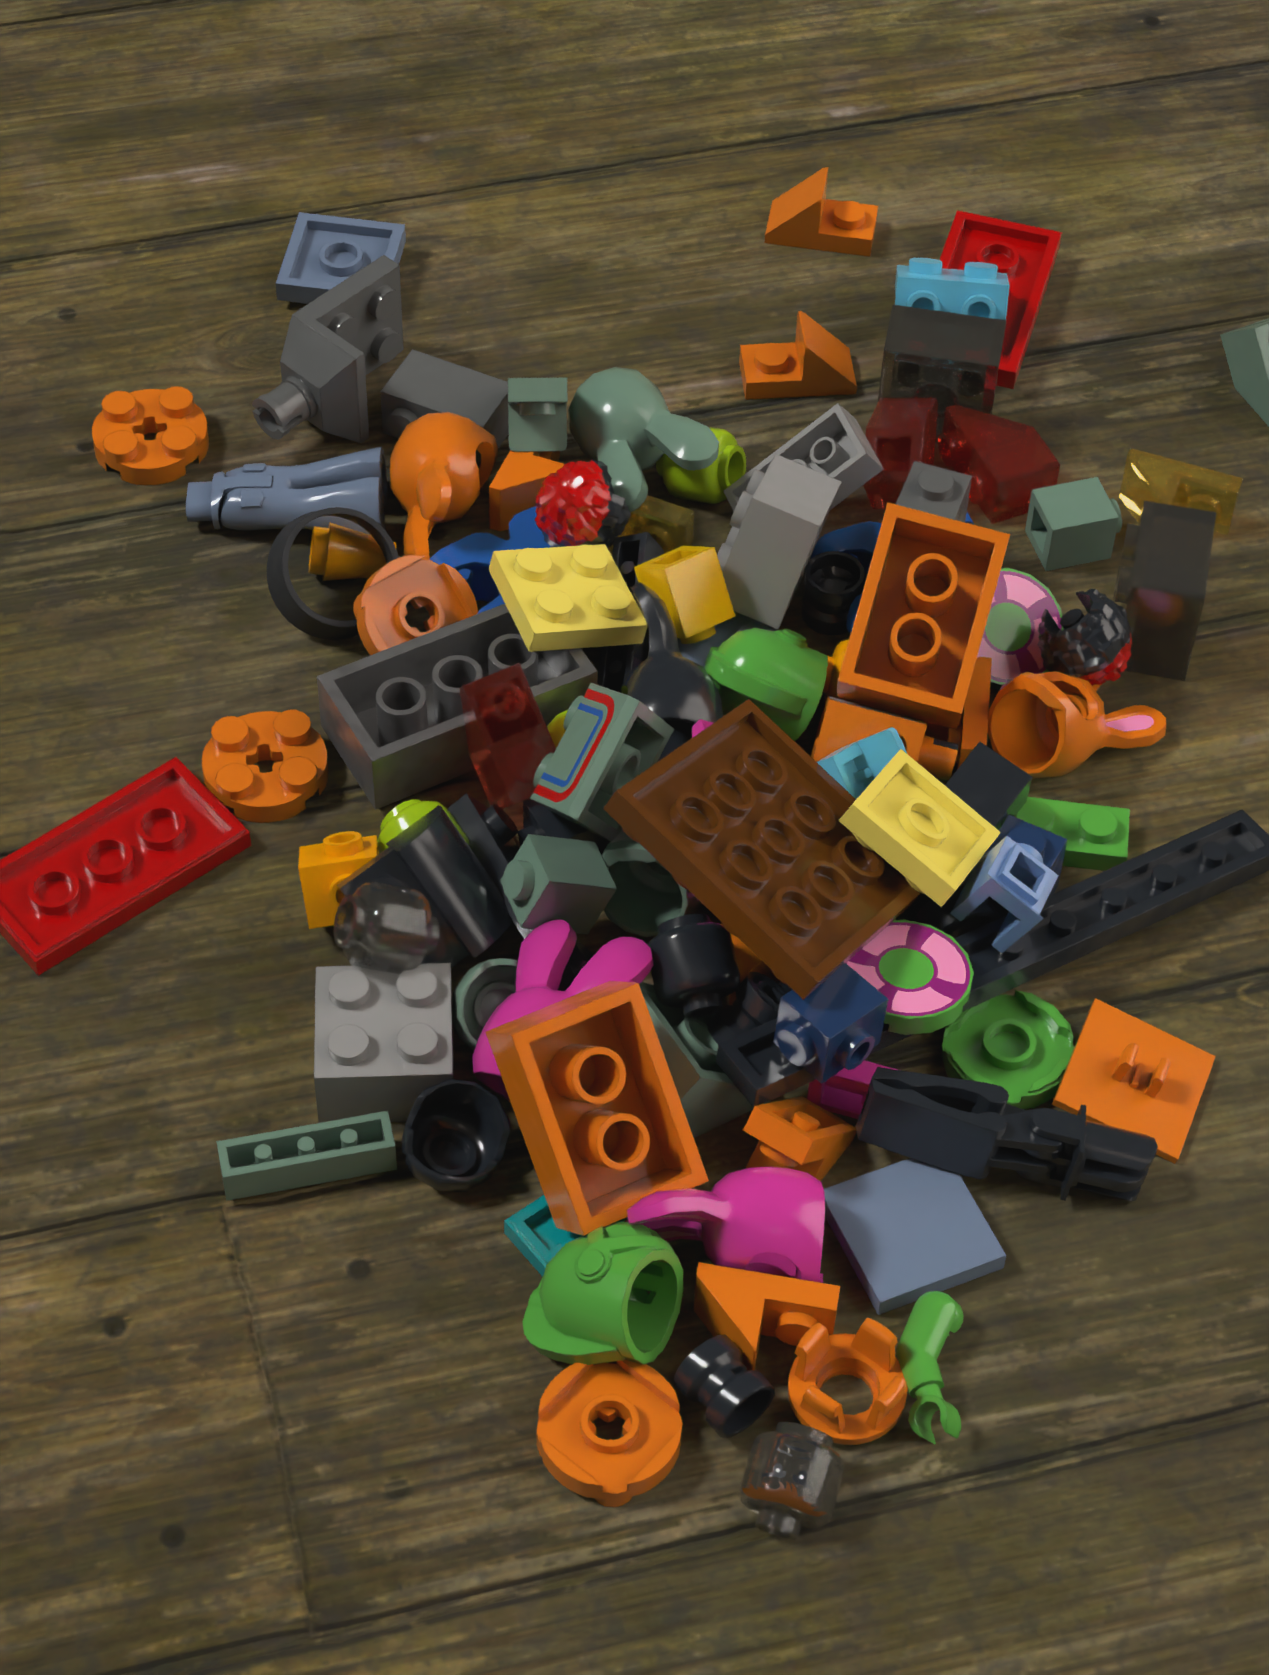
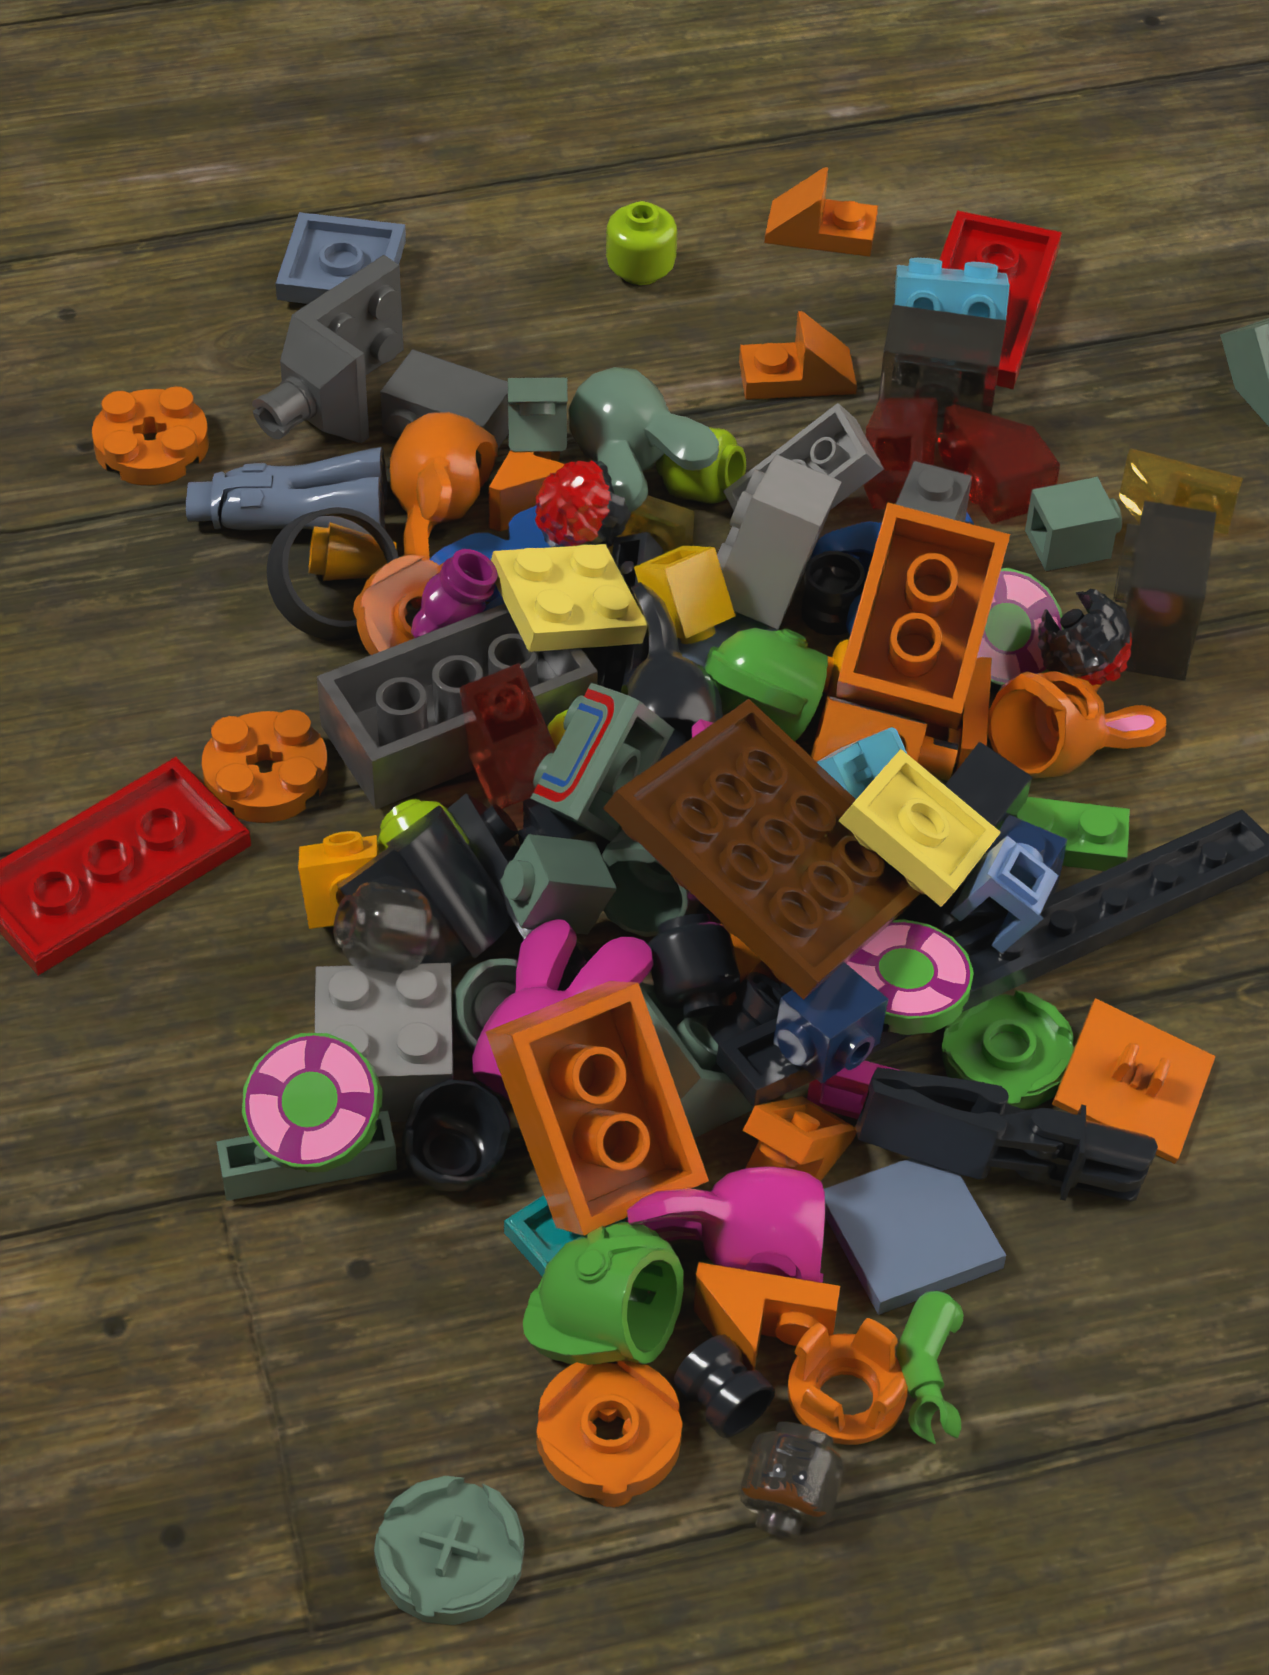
none -> tile [242,1033,383,1172]
none -> sand green tile [374,1476,524,1625]
none -> magenta animal [411,549,498,638]
none -> lime head [606,201,677,285]

